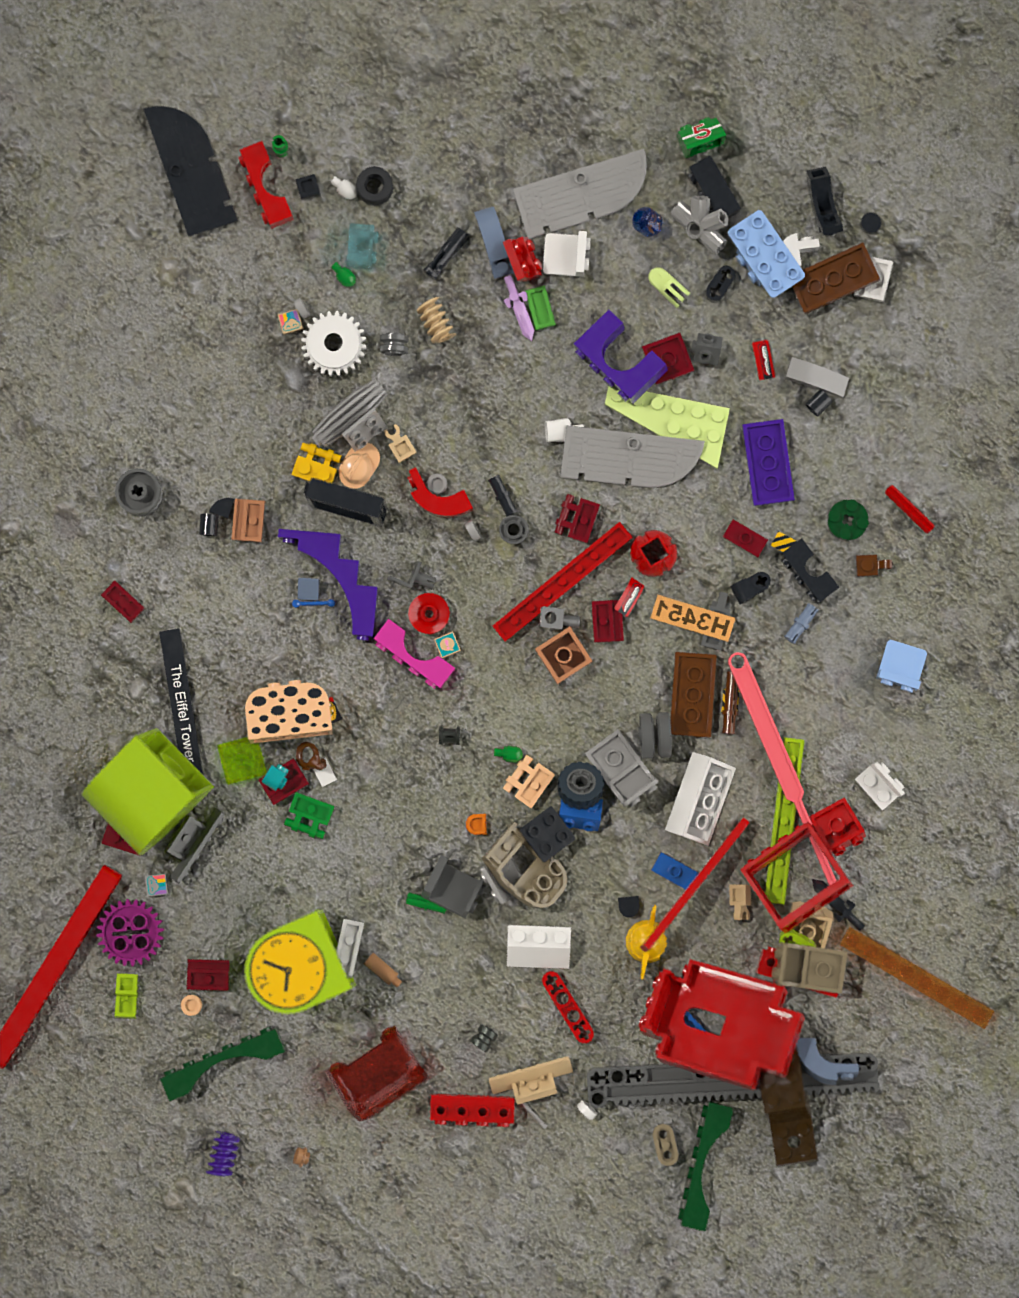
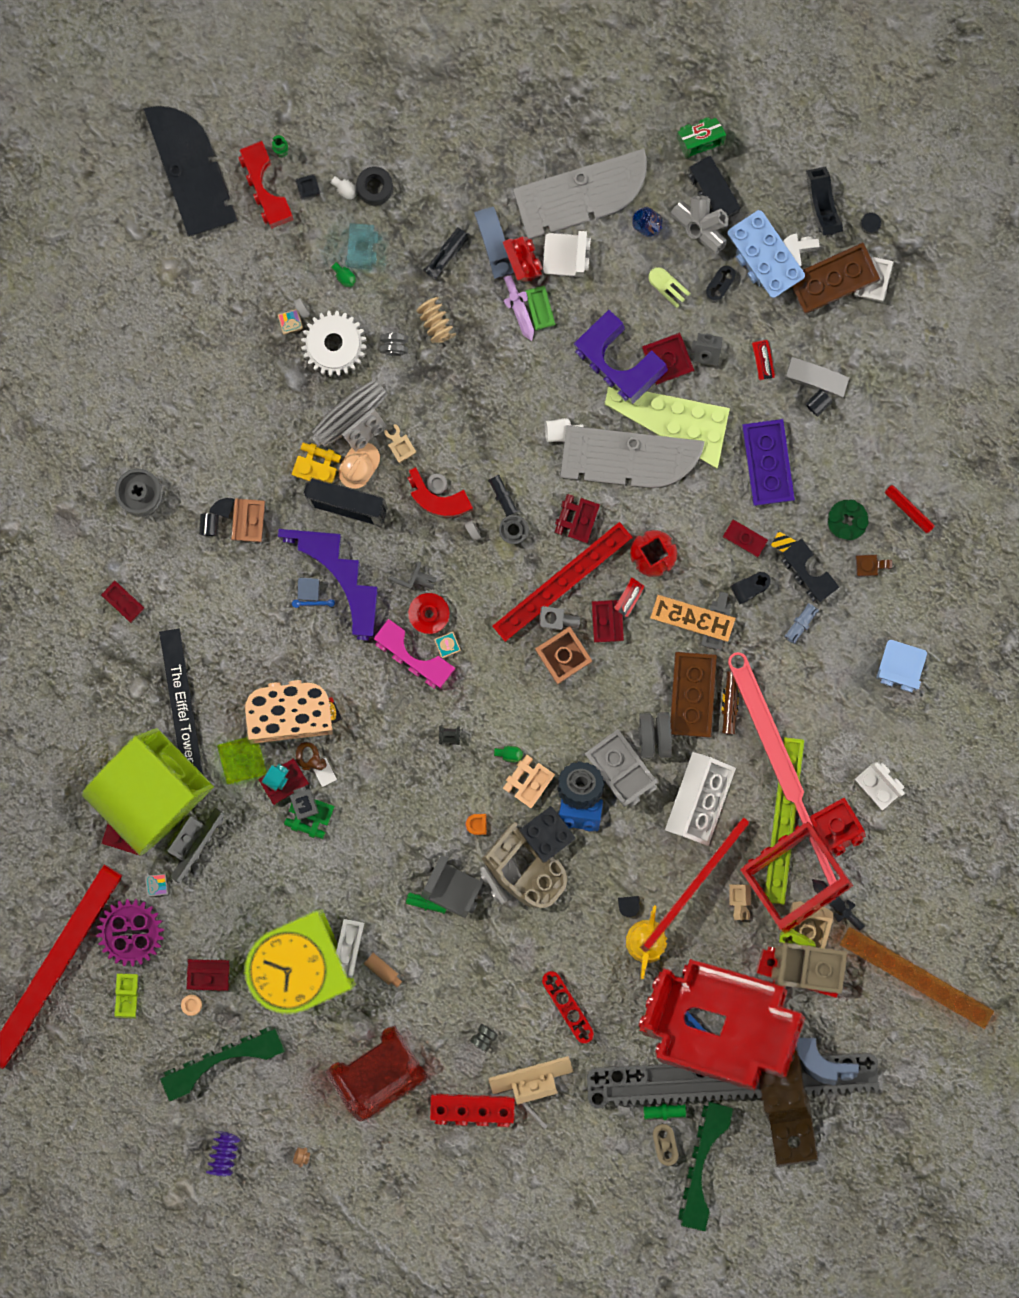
white slope [507,925,571,969] -> none
white tile [577,1100,597,1120] -> none
blue plate [651,852,698,889] -> none
none -> dark grey brick [290,787,319,820]
none -> green pin [644,1104,686,1121]

